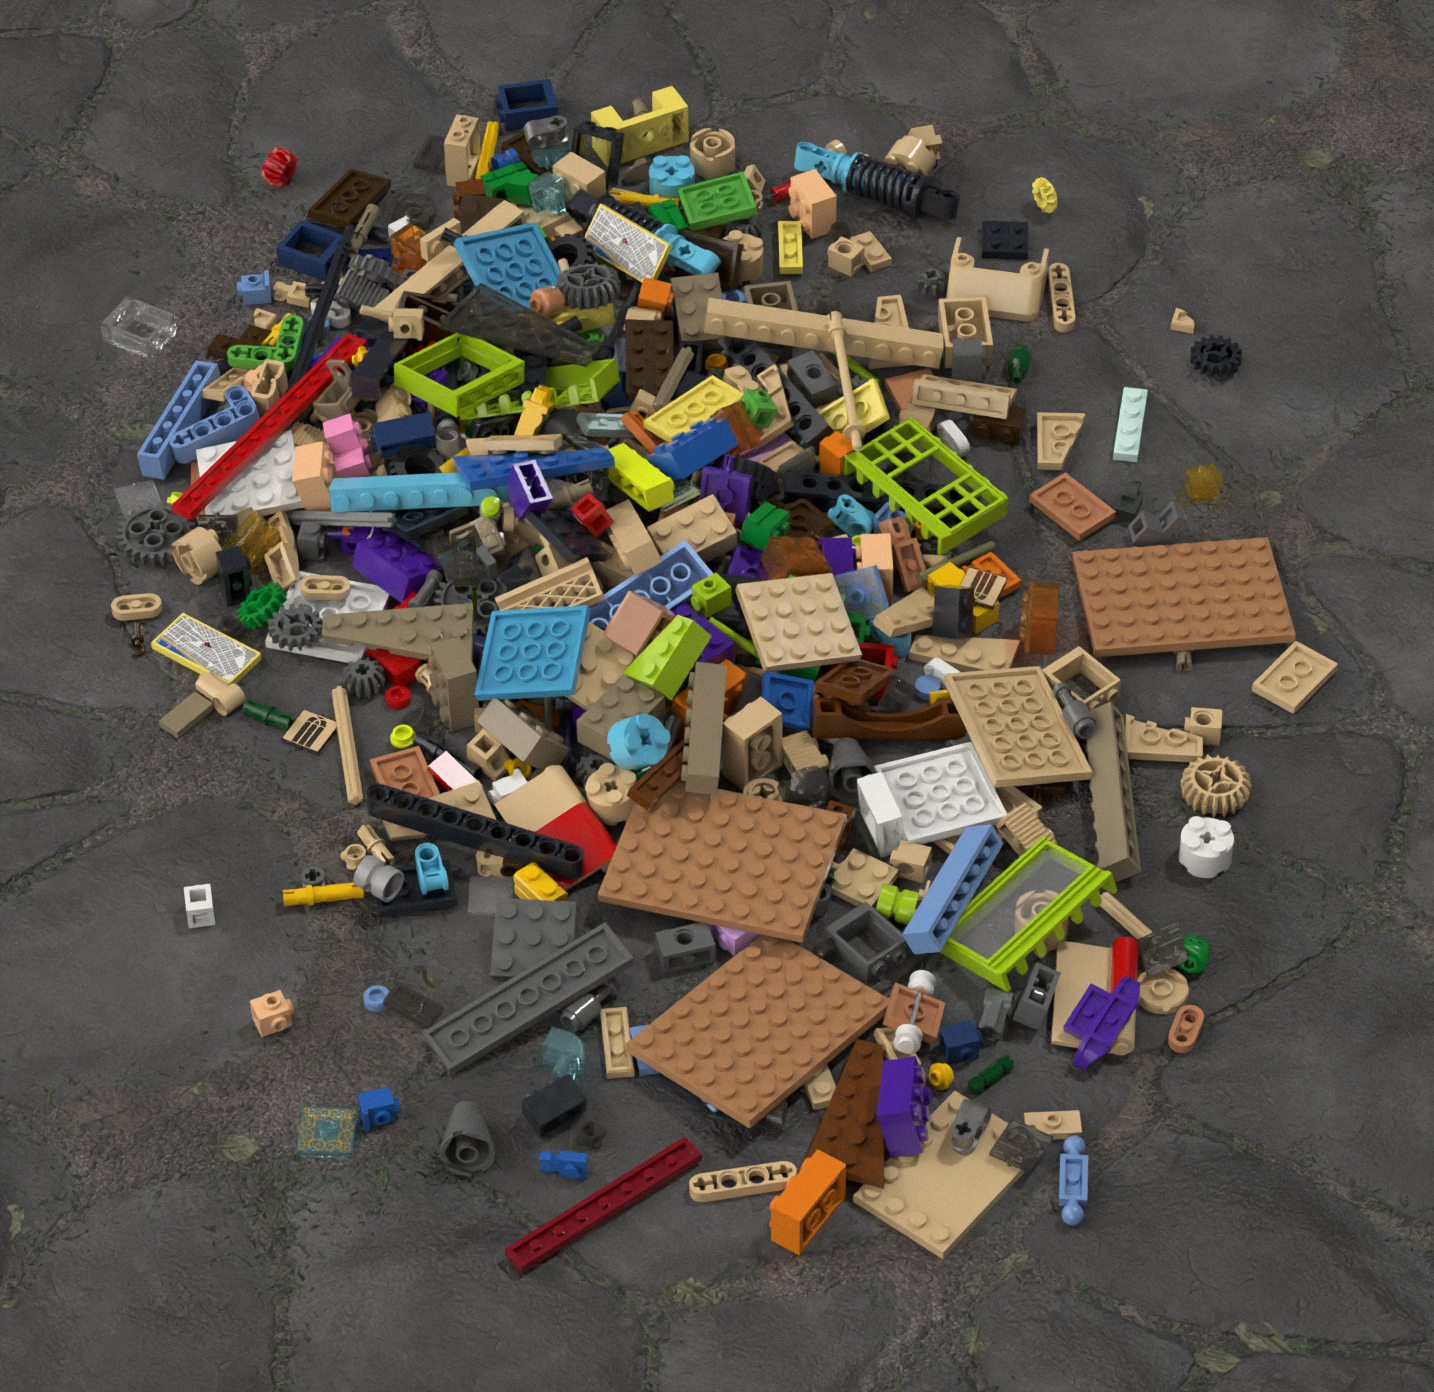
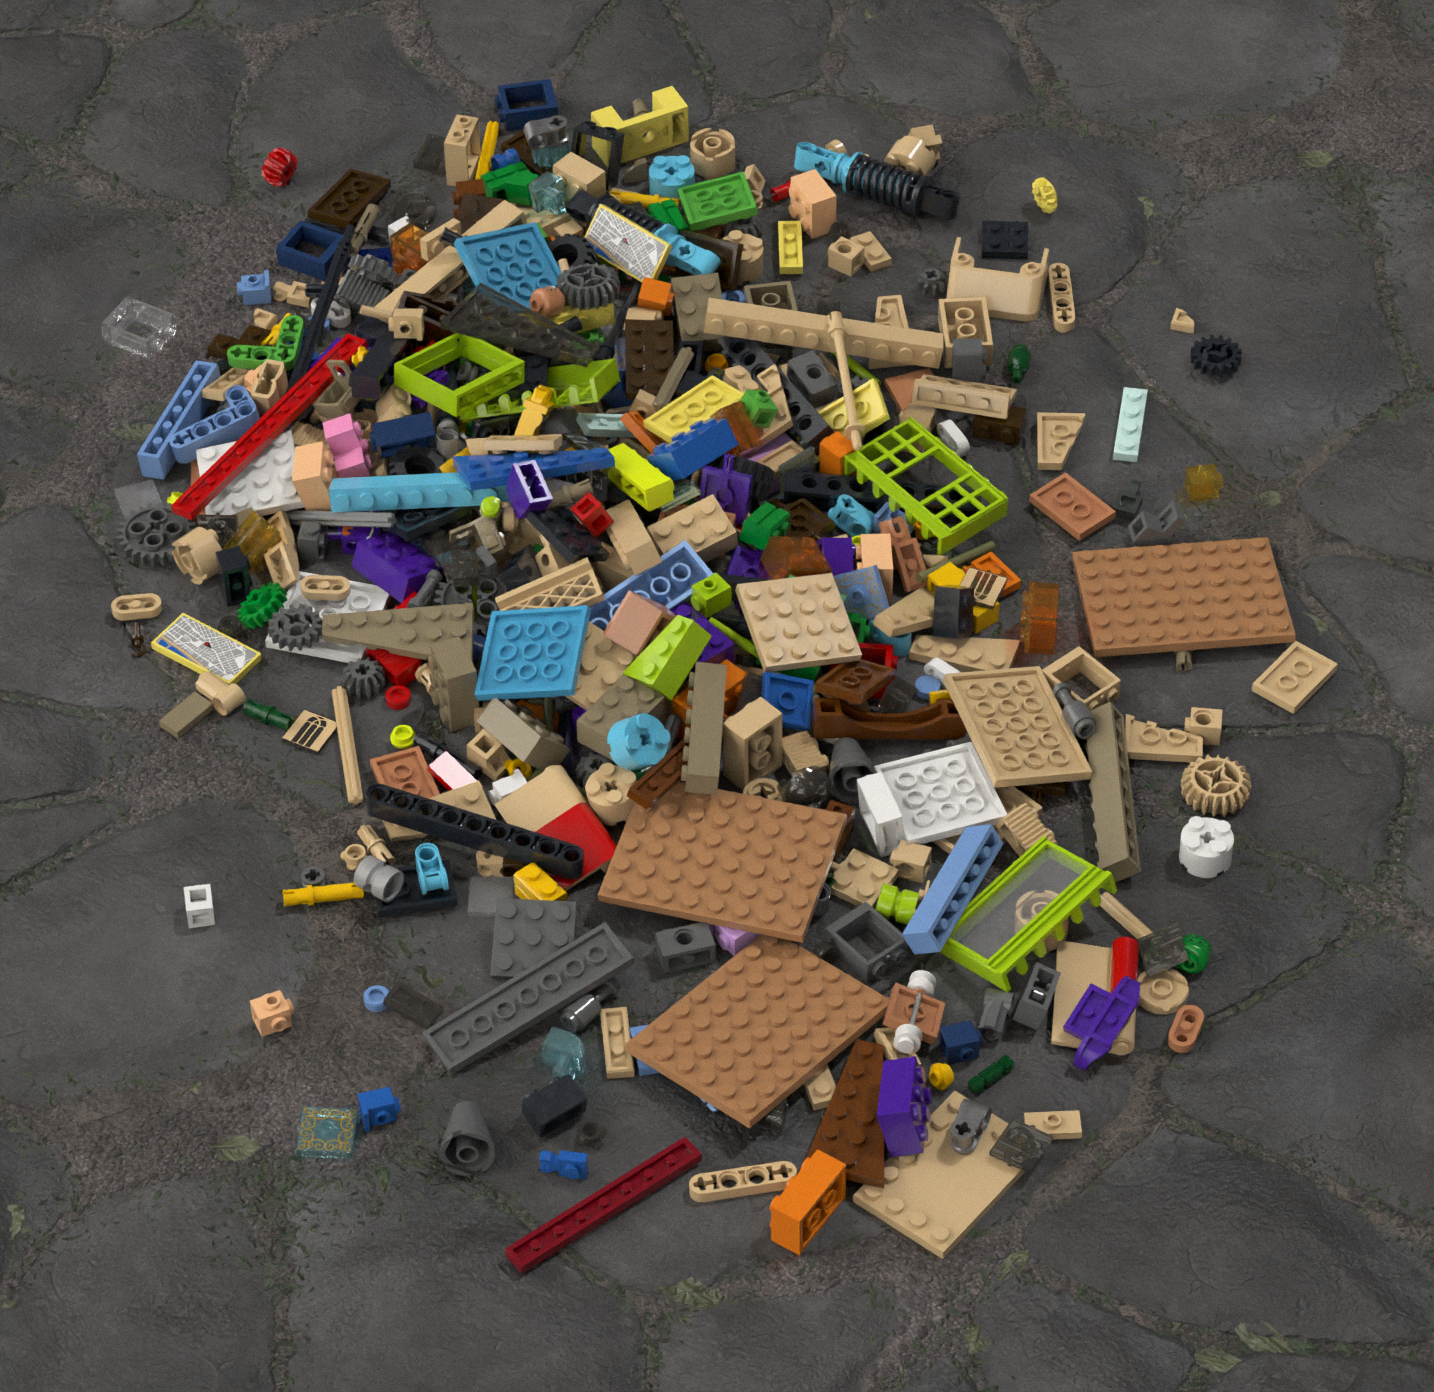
medium blue plate [1059,1135,1088,1226] -> none

